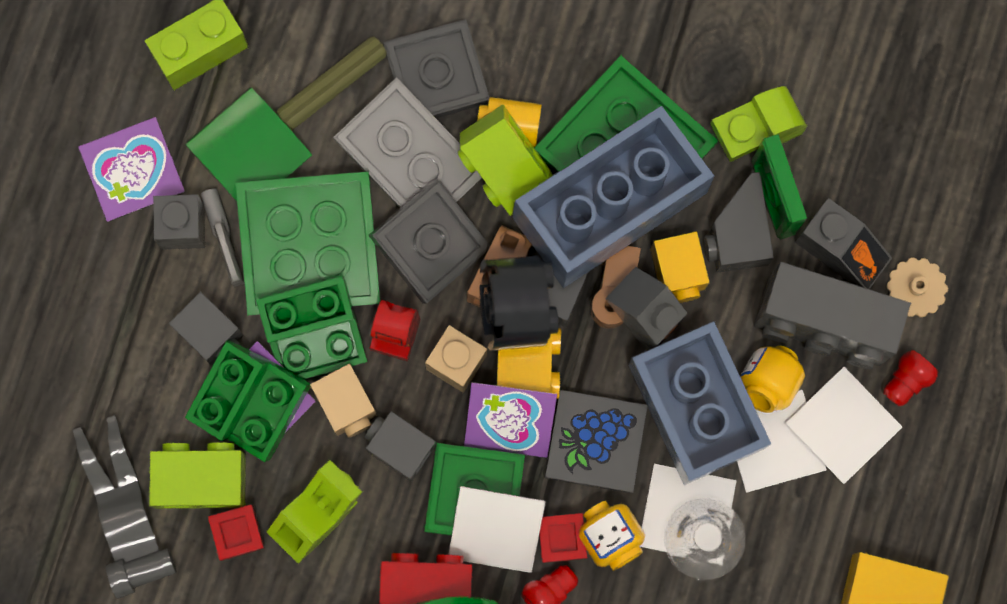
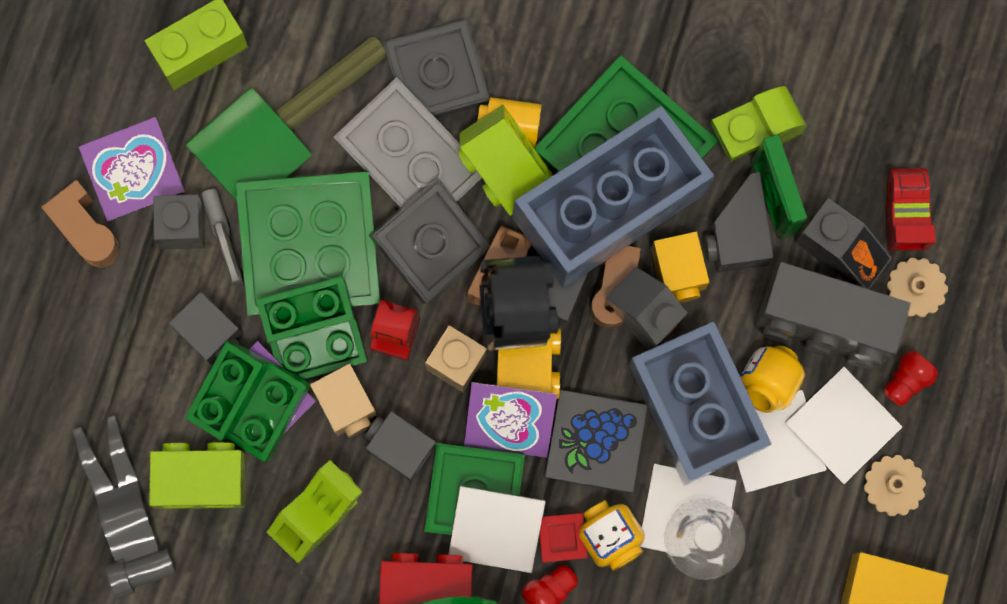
red plate [208,504,265,561] -> none
none -> medium nougat leg [42,180,120,268]
none -> tan piece [864,455,926,517]
none -> red leg [885,168,936,251]

